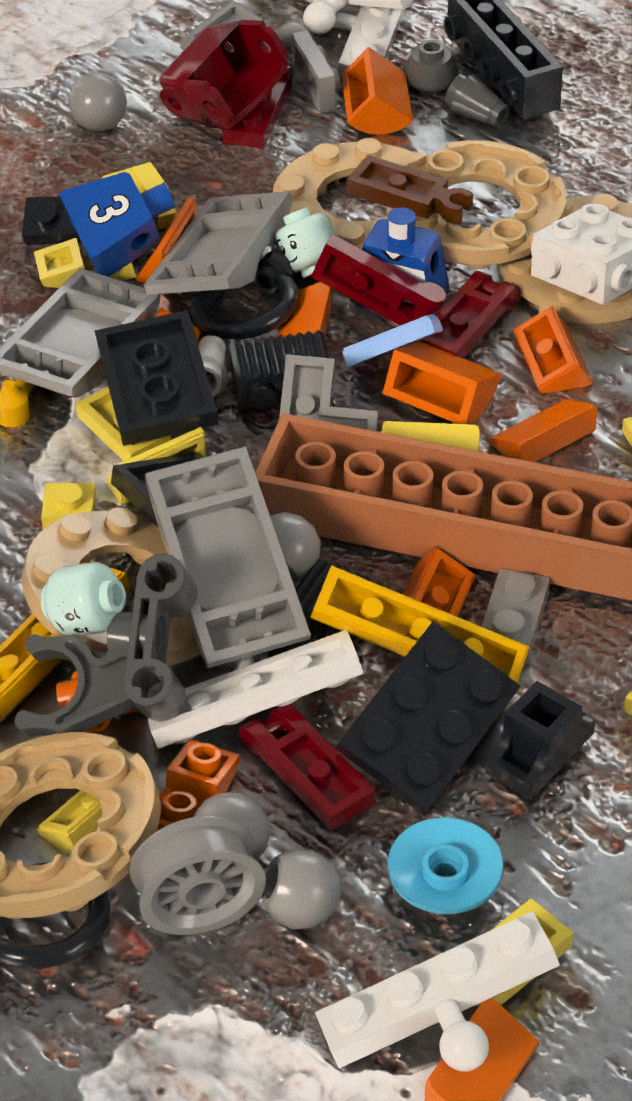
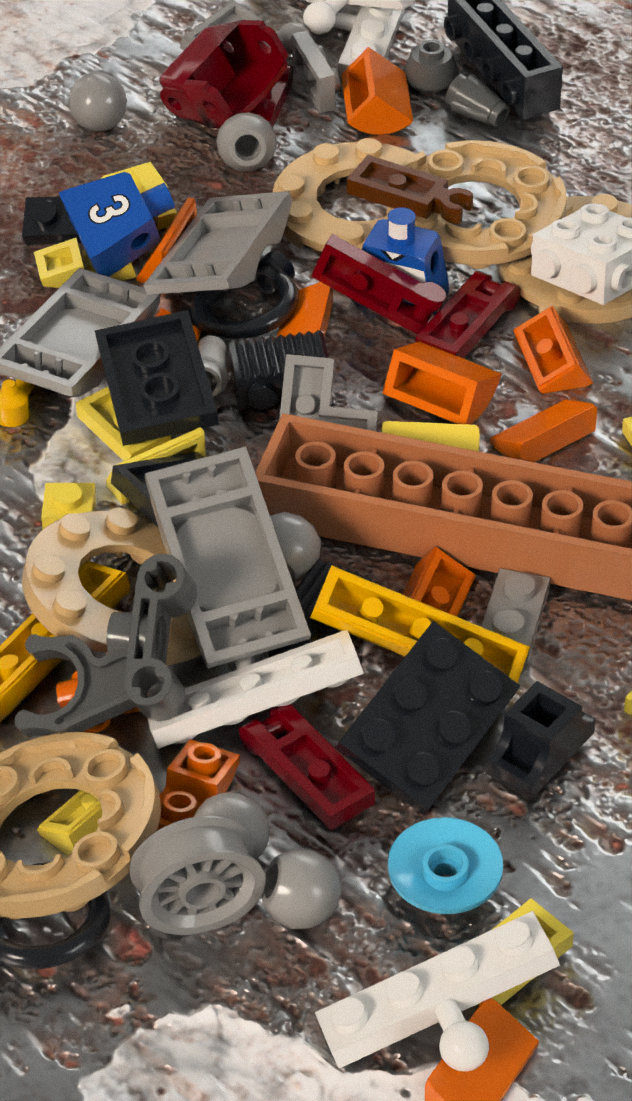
light aqua head [41,562,126,636] -> none
light aqua head [274,207,337,278] -> none
light blue tile [342,314,443,367] -> none
none -> light grey piece [216,112,277,172]

